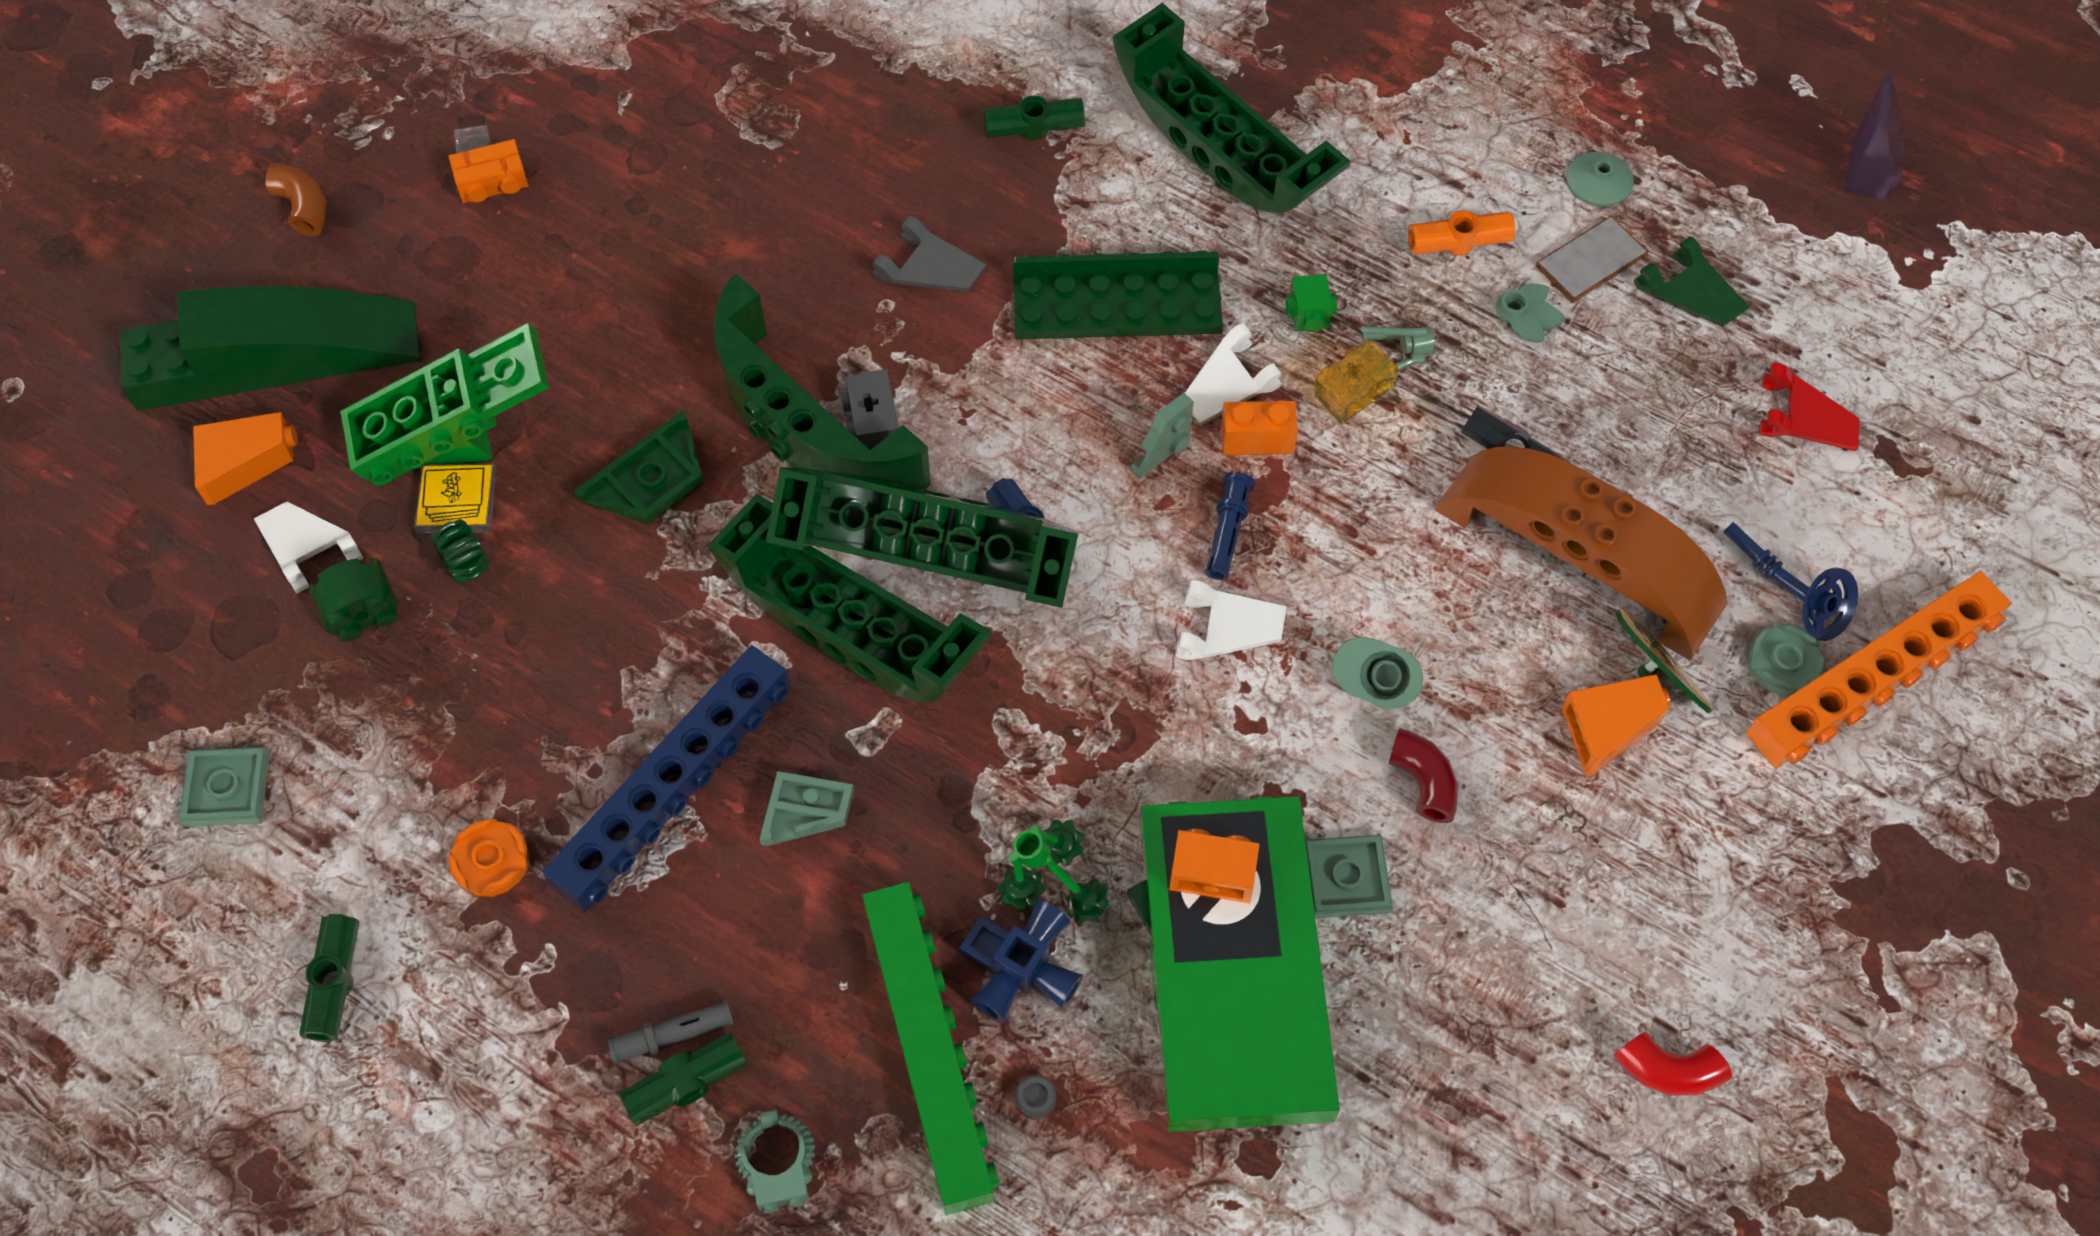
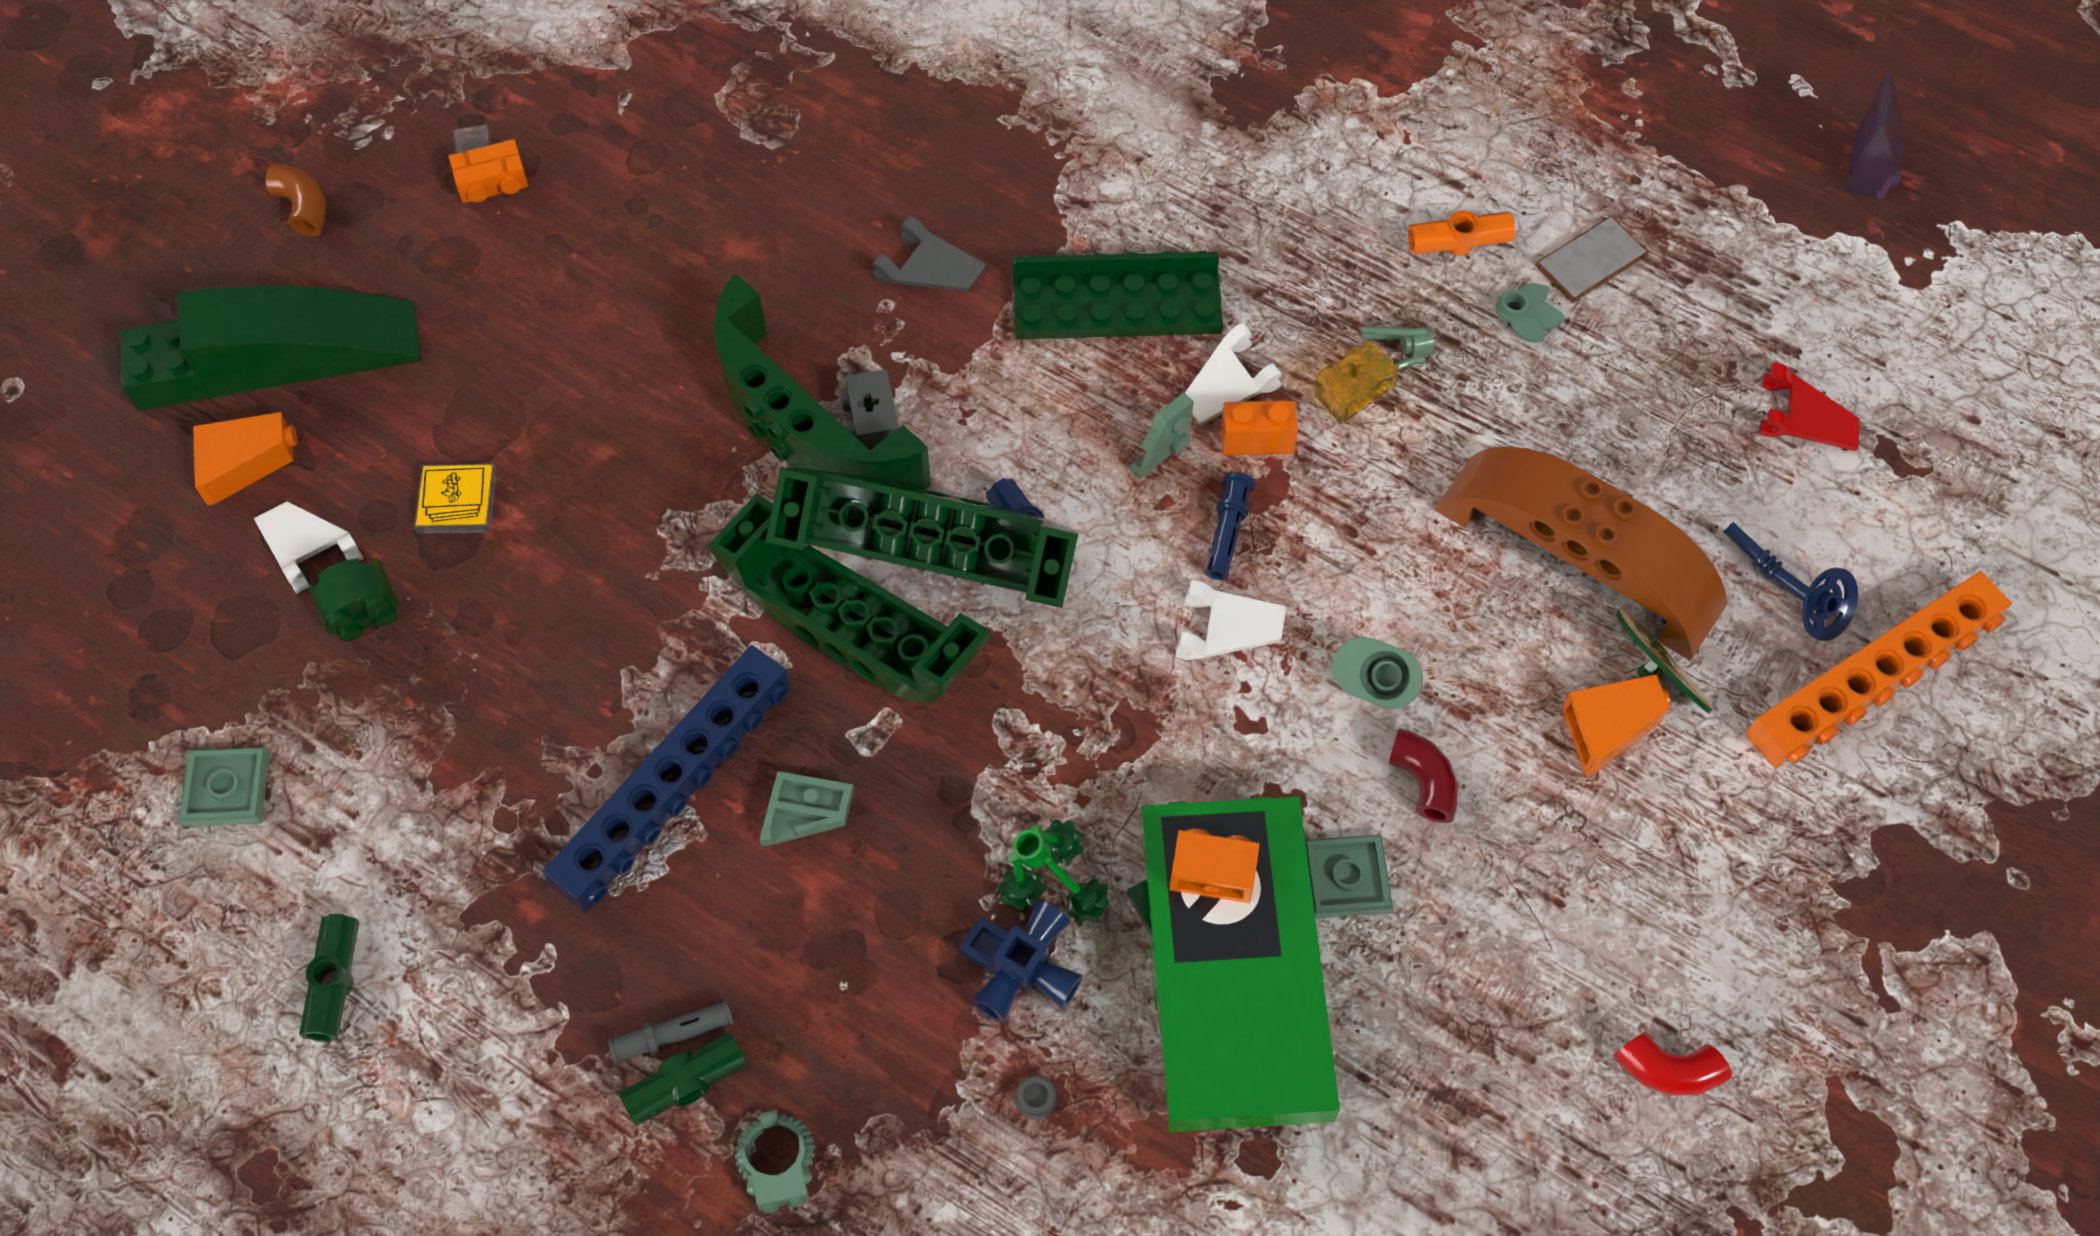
green wedge [340,323,549,487] -> none
dark green gear [431,519,489,584] -> none
orange tile [448,819,530,897] -> none
dark green wing [573,410,704,524] -> none
green brick [862,882,1000,1216] -> none
dark green piece [983,95,1085,140] -> none
dark green slope [1113,3,1351,213] -> none
green brick [1286,274,1337,331] -> none
black piece [1461,405,1571,462] -> none
sand green dish [1566,152,1634,207] -> none
dark green flag [1634,236,1750,327] -> none
sand green tile [1746,624,1826,696] -> none

